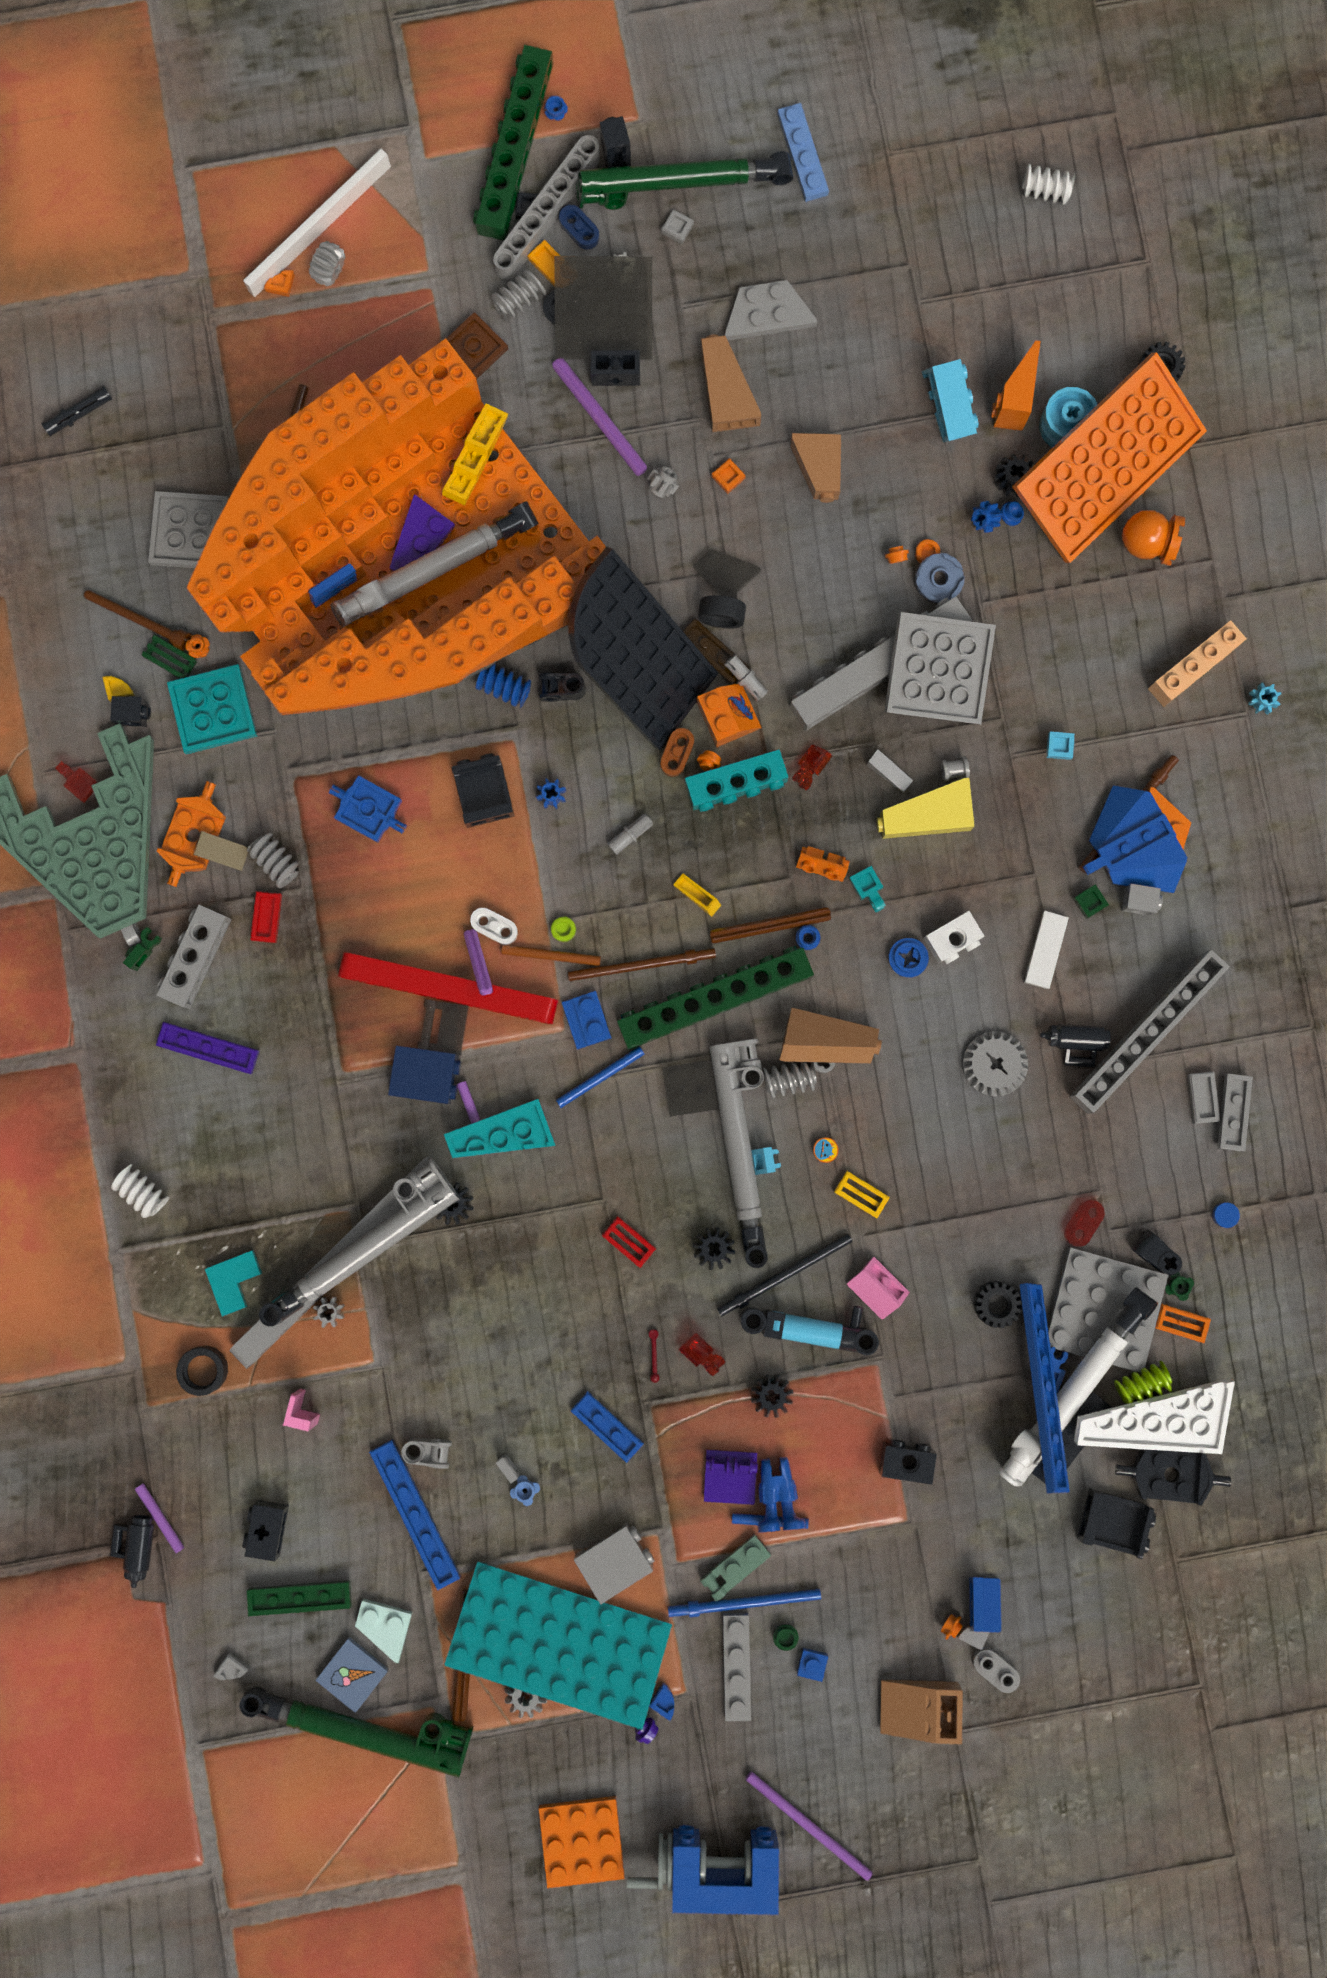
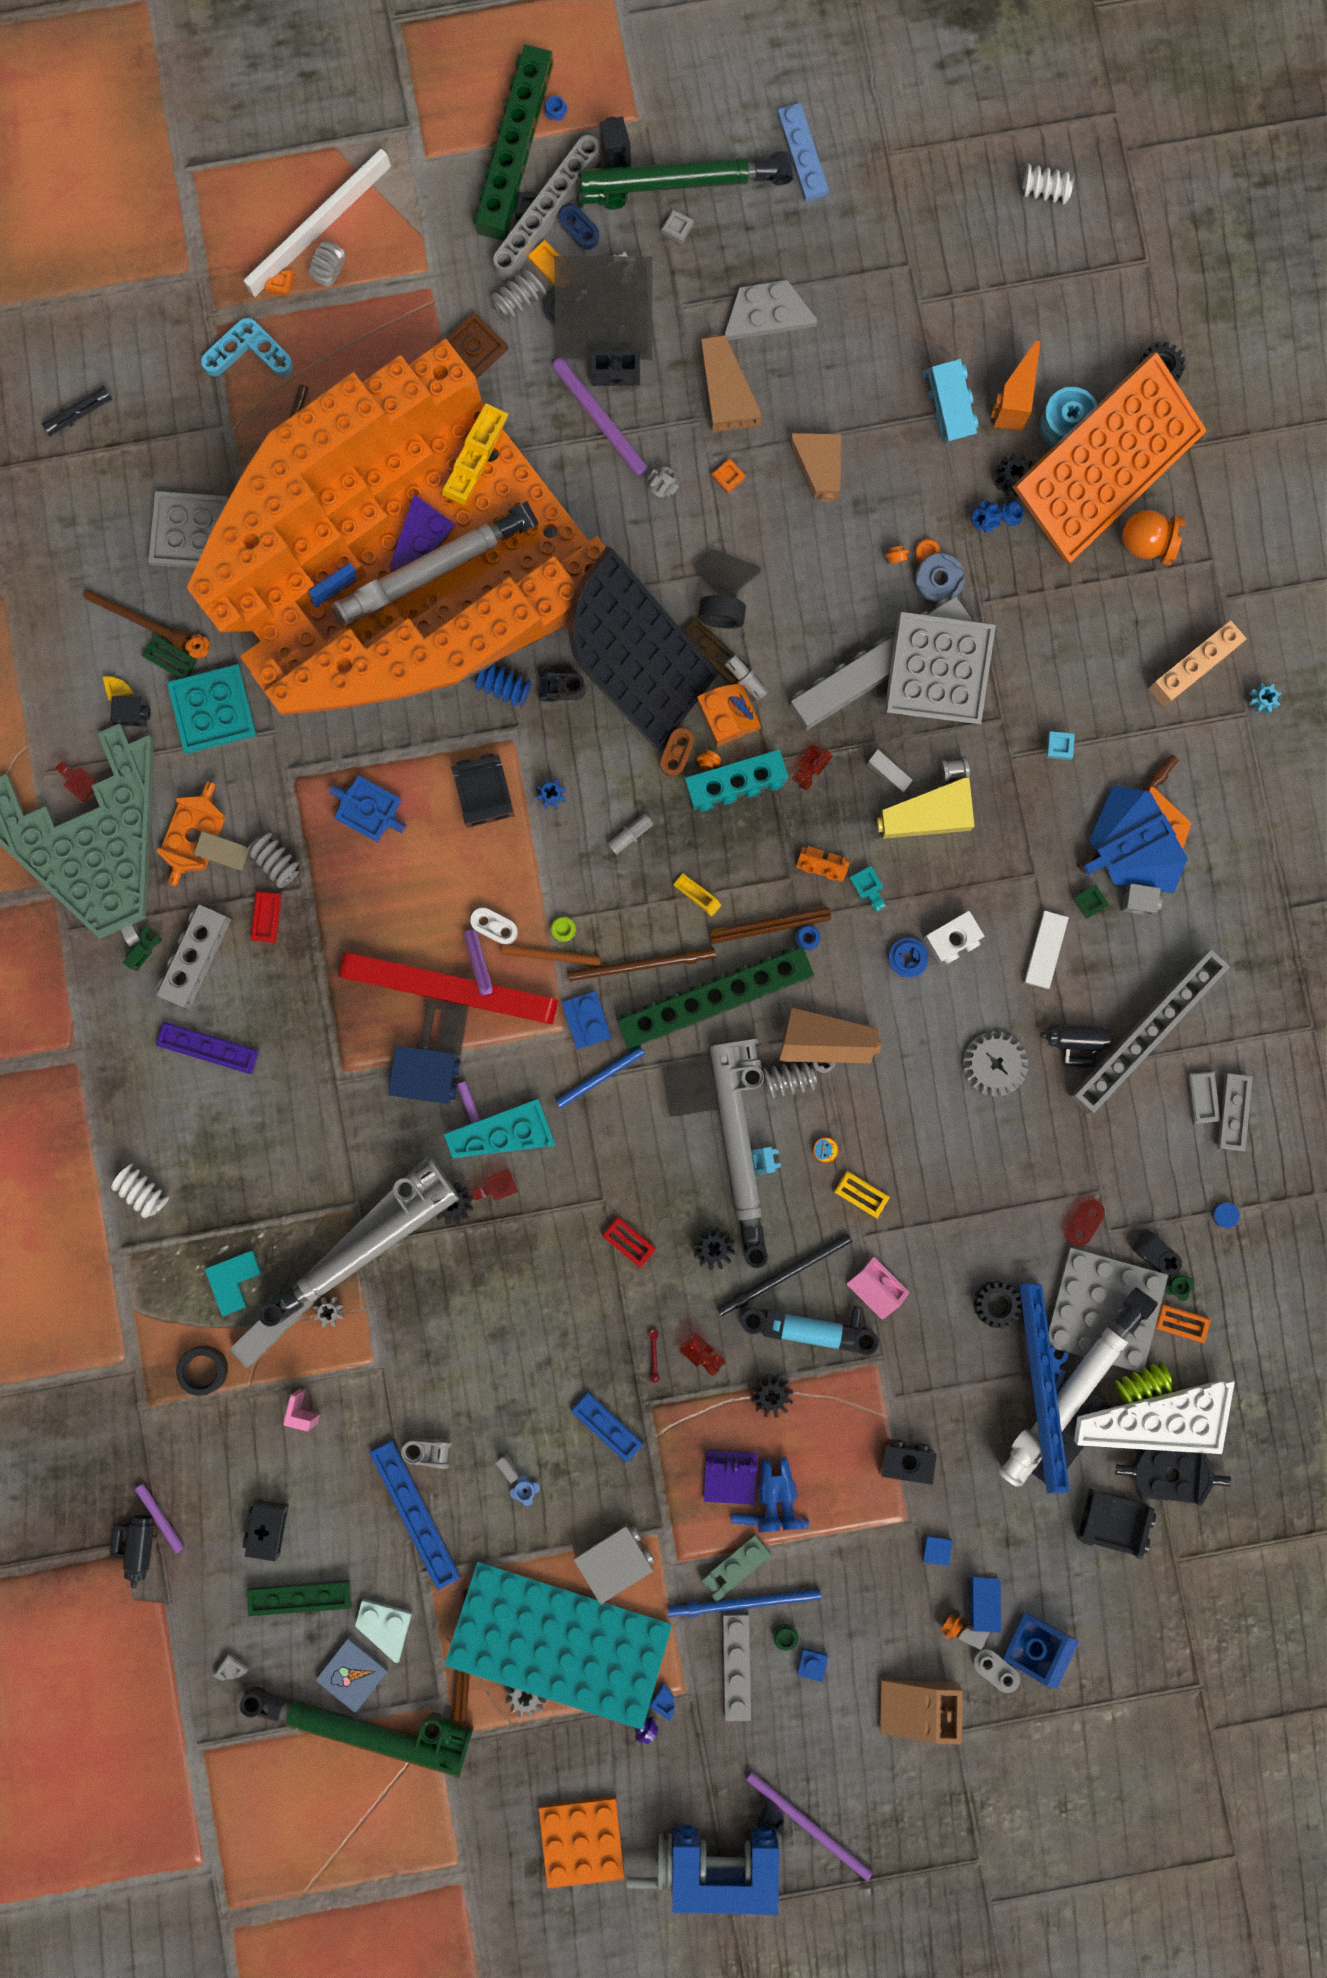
none -> medium azure beam [201,318,293,377]
none -> clear red plate [472,1169,518,1201]
none -> black tile [758,1800,784,1834]
none -> blue tile [923,1535,953,1566]
none -> blue slope [1003,1613,1079,1688]

